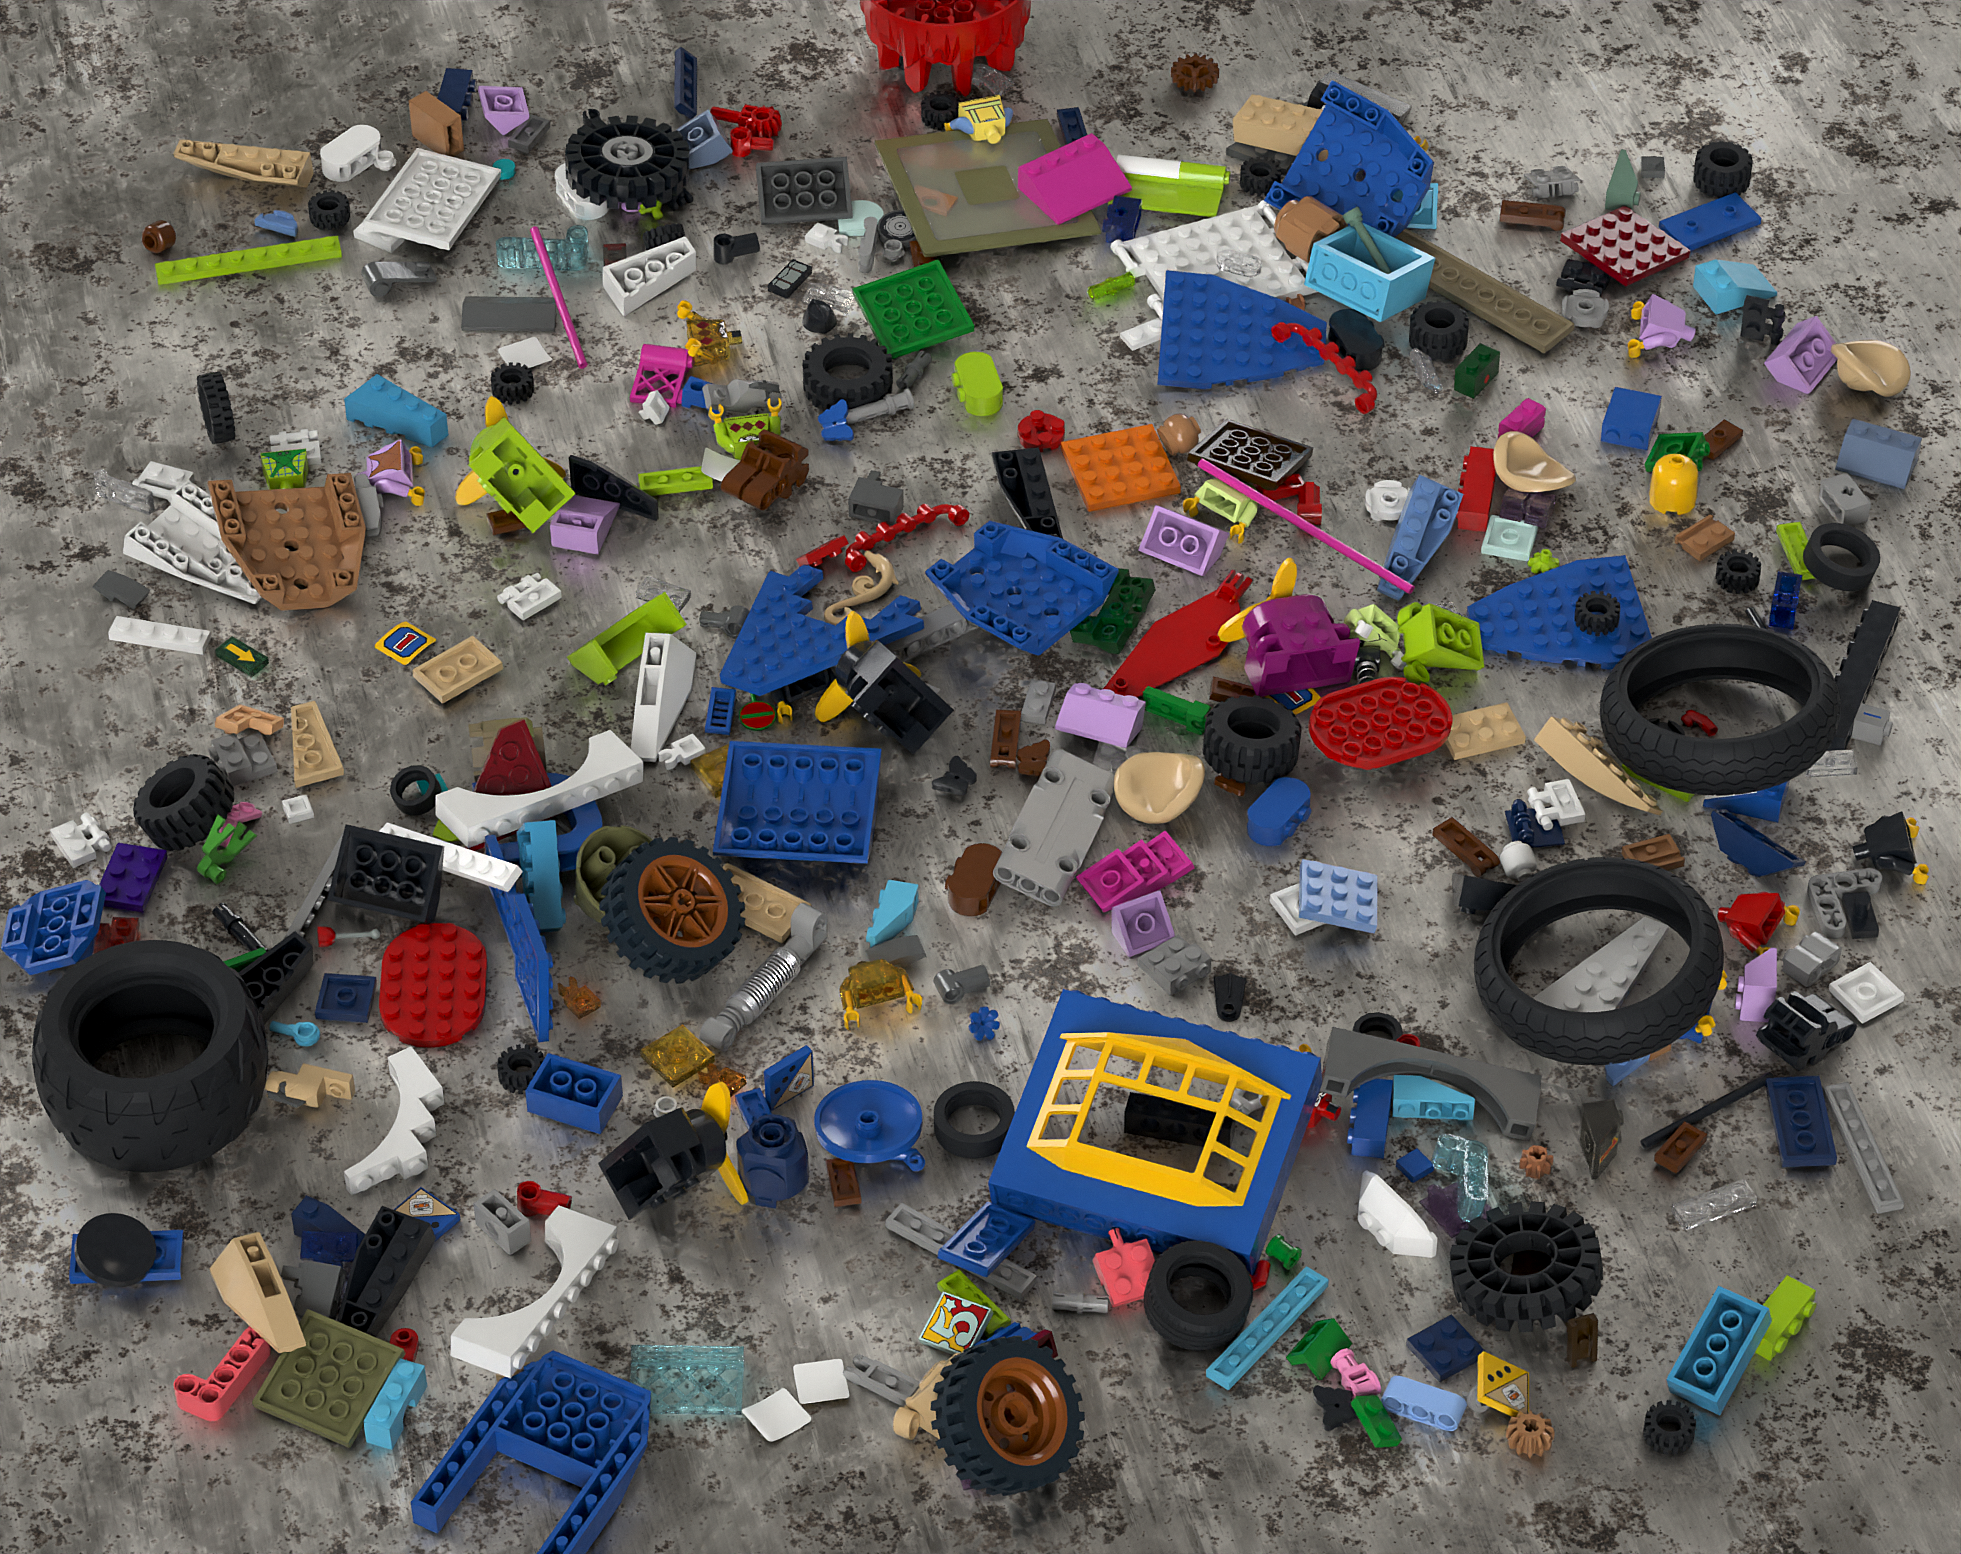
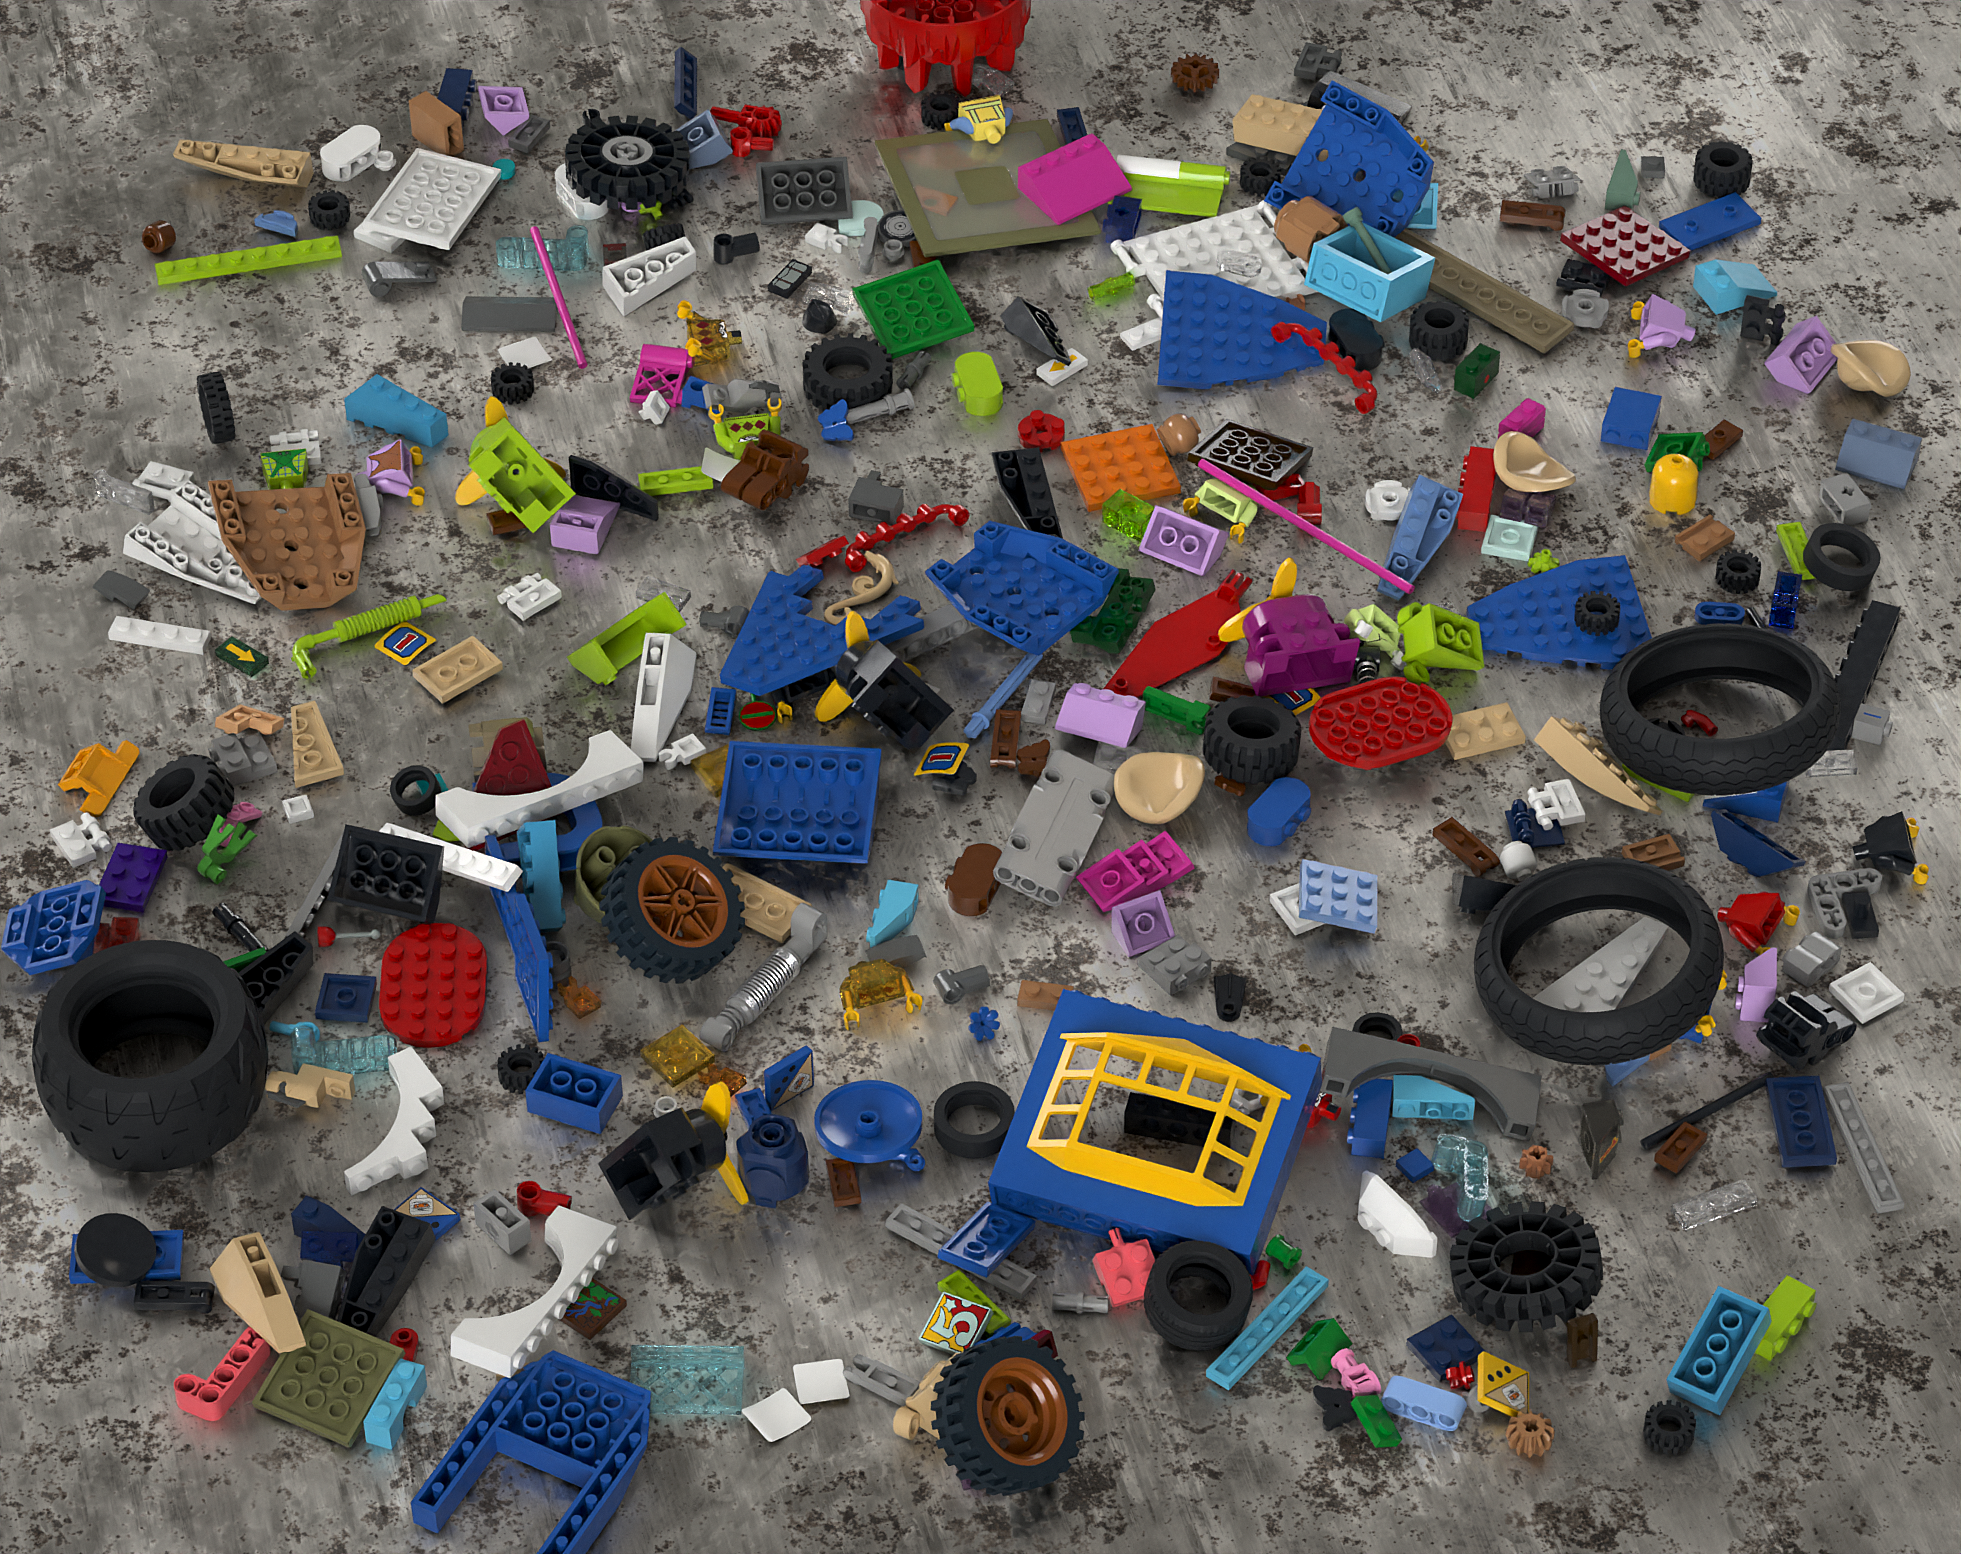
none -> light orange plate [58,740,140,817]
none -> black plate [133,1281,215,1314]
none -> clear light blue beam [290,1026,398,1075]
none -> lime piece [291,594,447,679]
none -> dark grey wheel [546,941,572,991]
none -> reddish brown tile [558,1278,627,1340]
none -> sticker [914,742,969,776]
none -> medium blue axle [964,652,1043,739]
none -> black wedge [1000,296,1071,366]
none -> medium nougat plate [1017,980,1074,1011]
none -> white tile [1037,348,1088,386]
none -> clear neon green brick [1102,489,1155,543]
none -> dark grey plate [1294,42,1342,80]
none -> red plate [1445,1361,1475,1390]
none -> blue plate [1694,602,1745,625]

